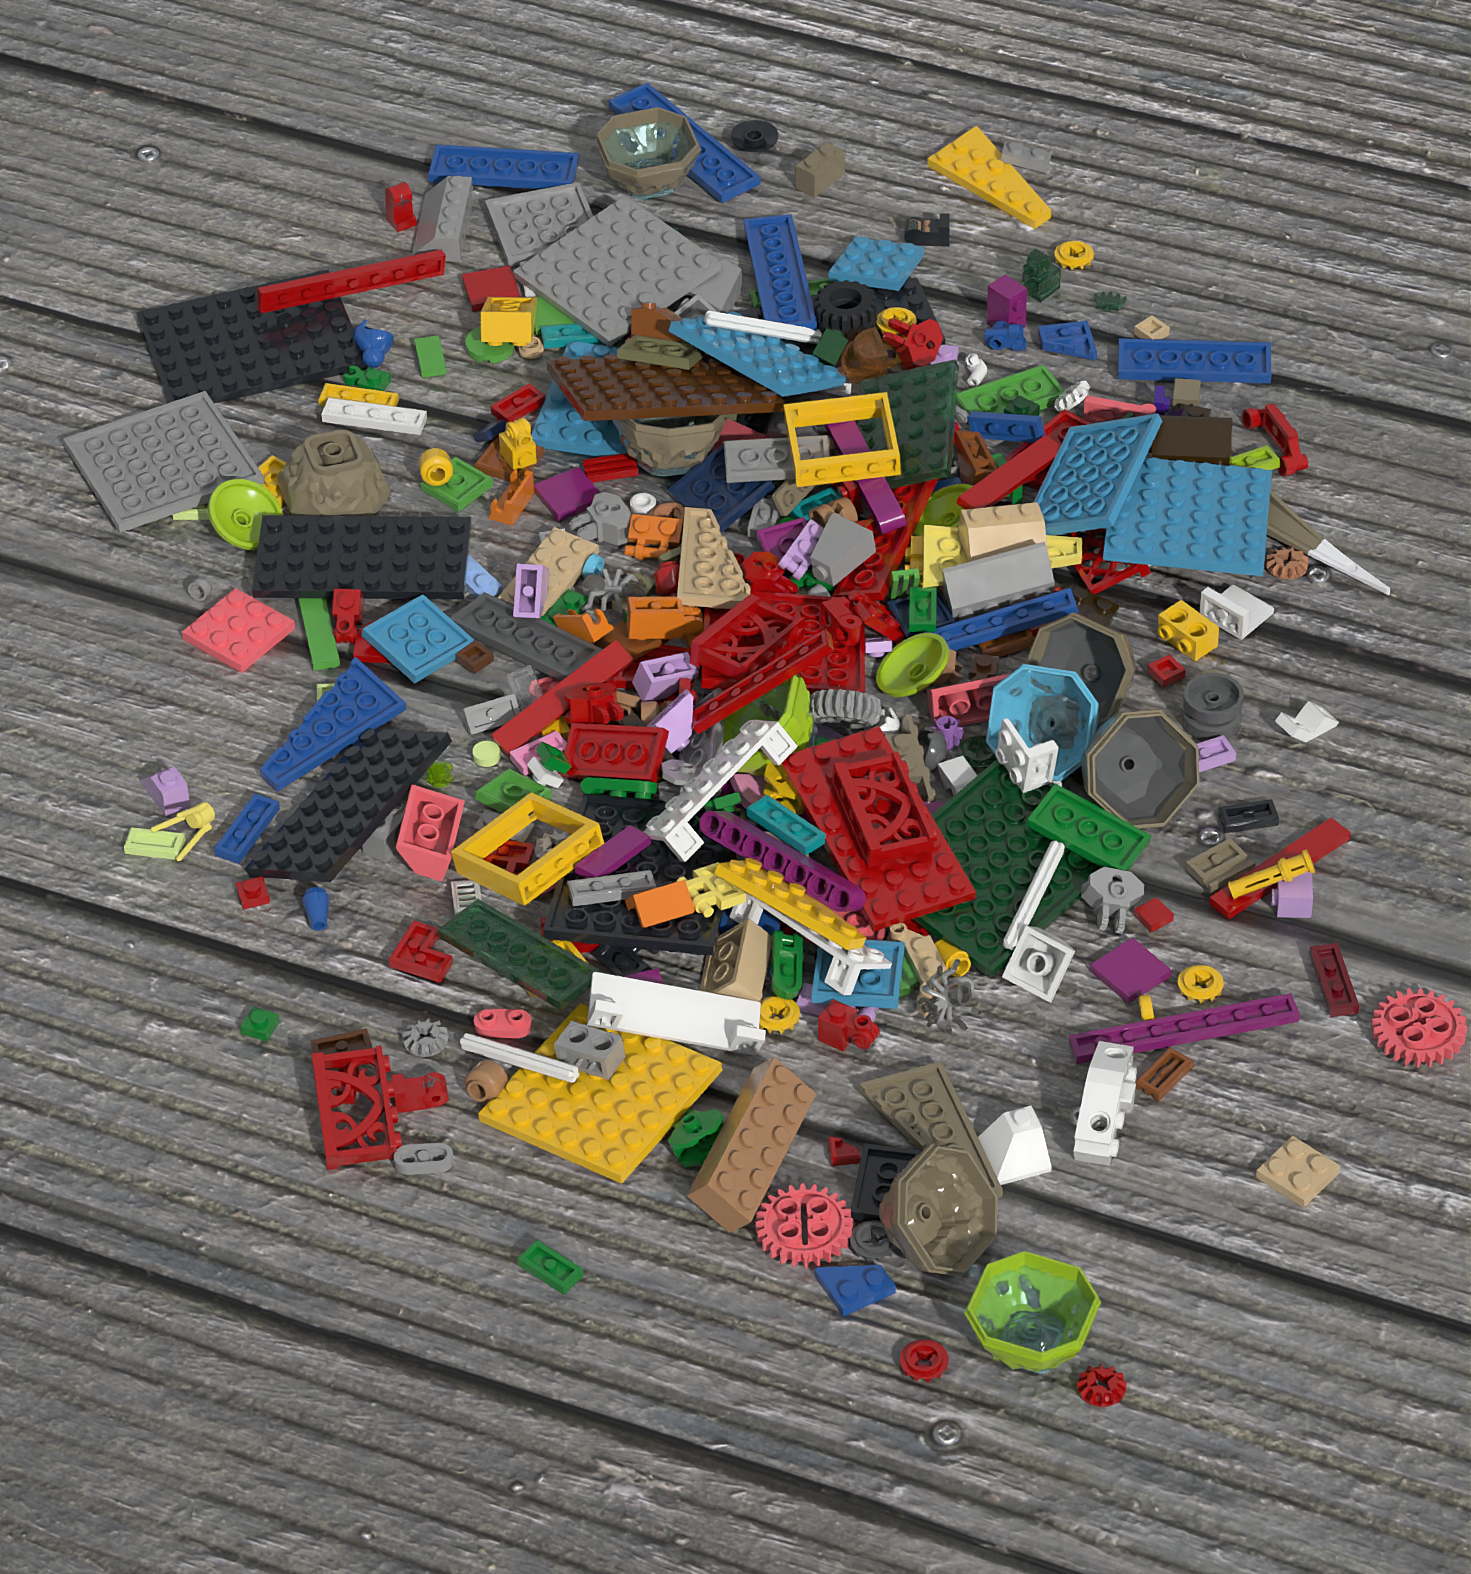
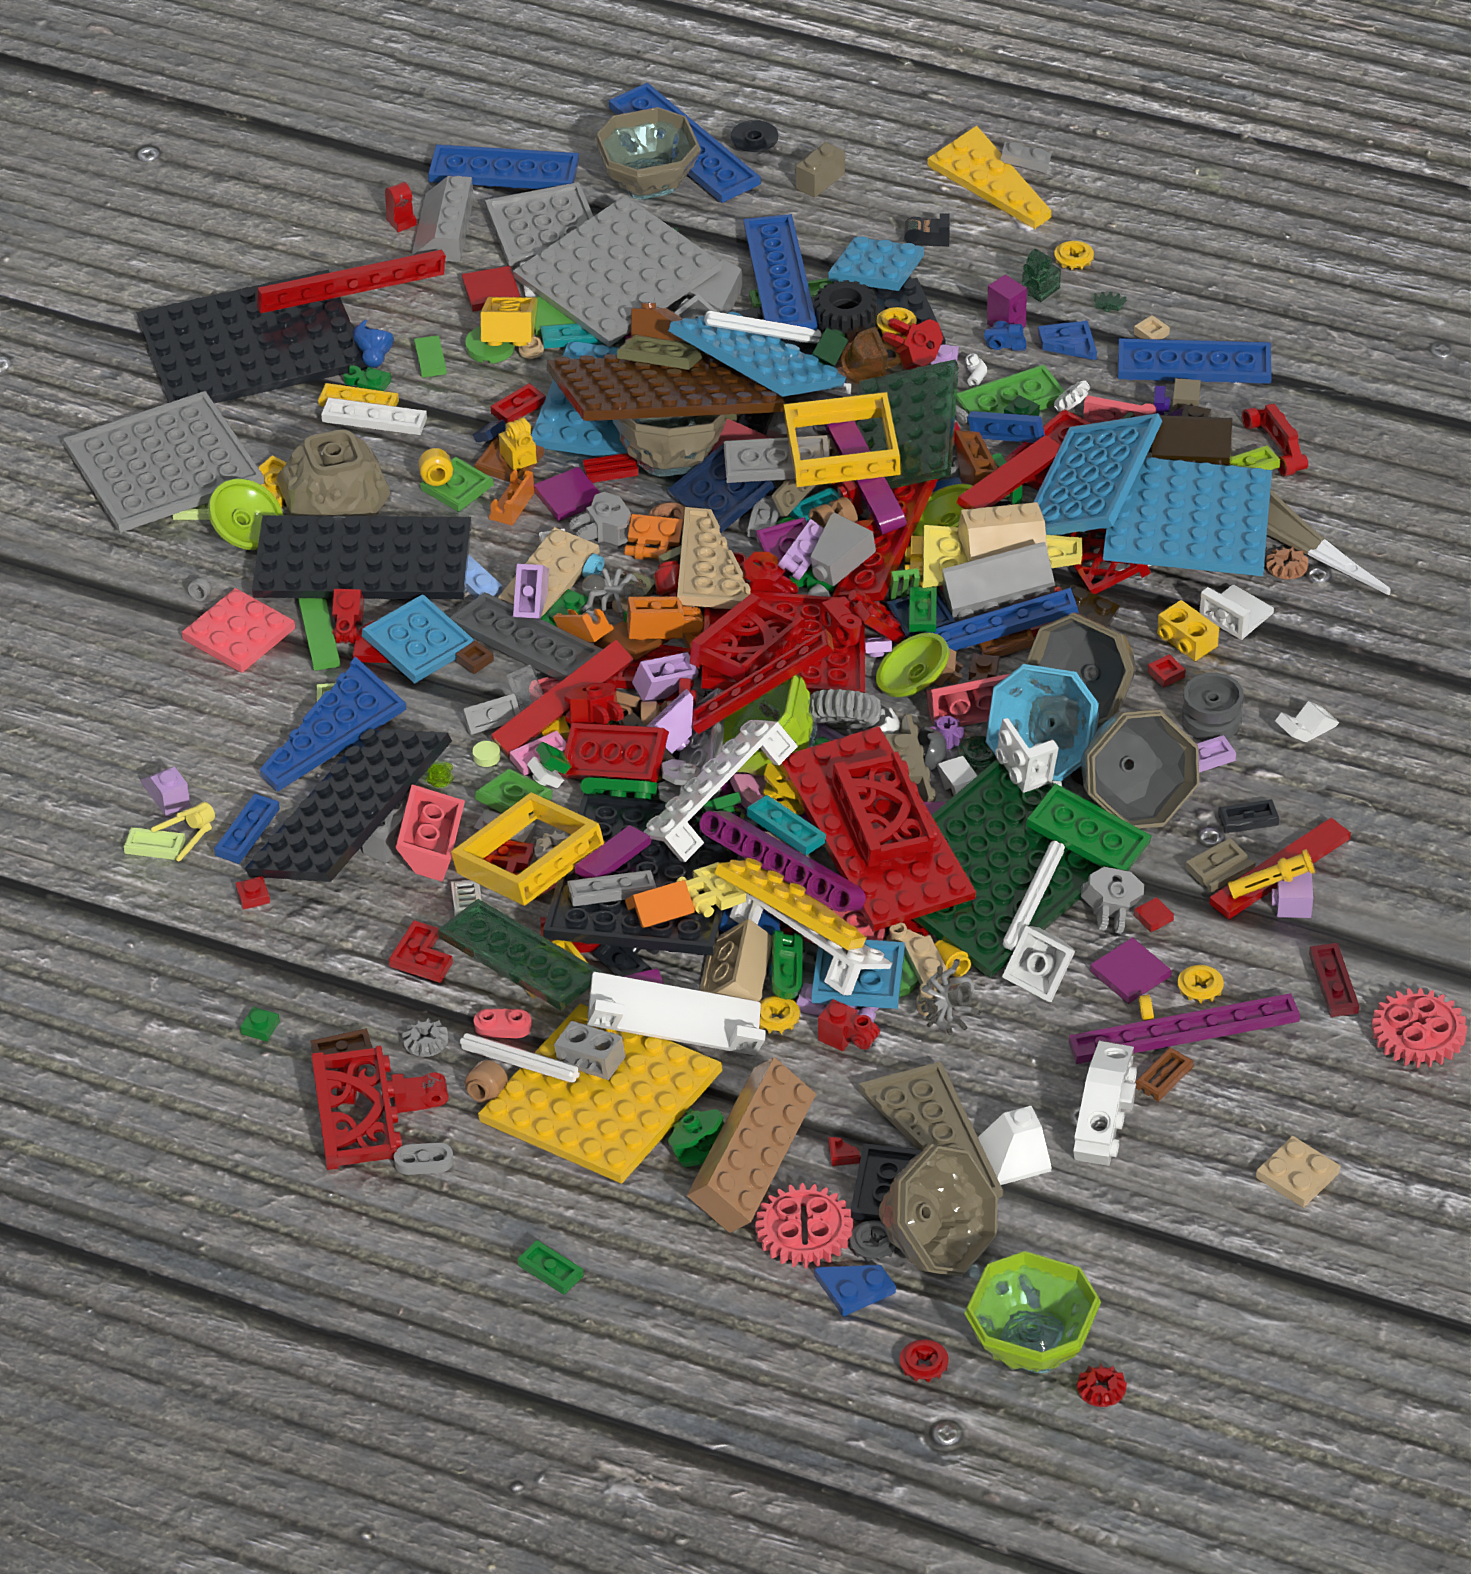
blue cone [302,887,330,931] -> none
white tile [630,493,656,516] -> none

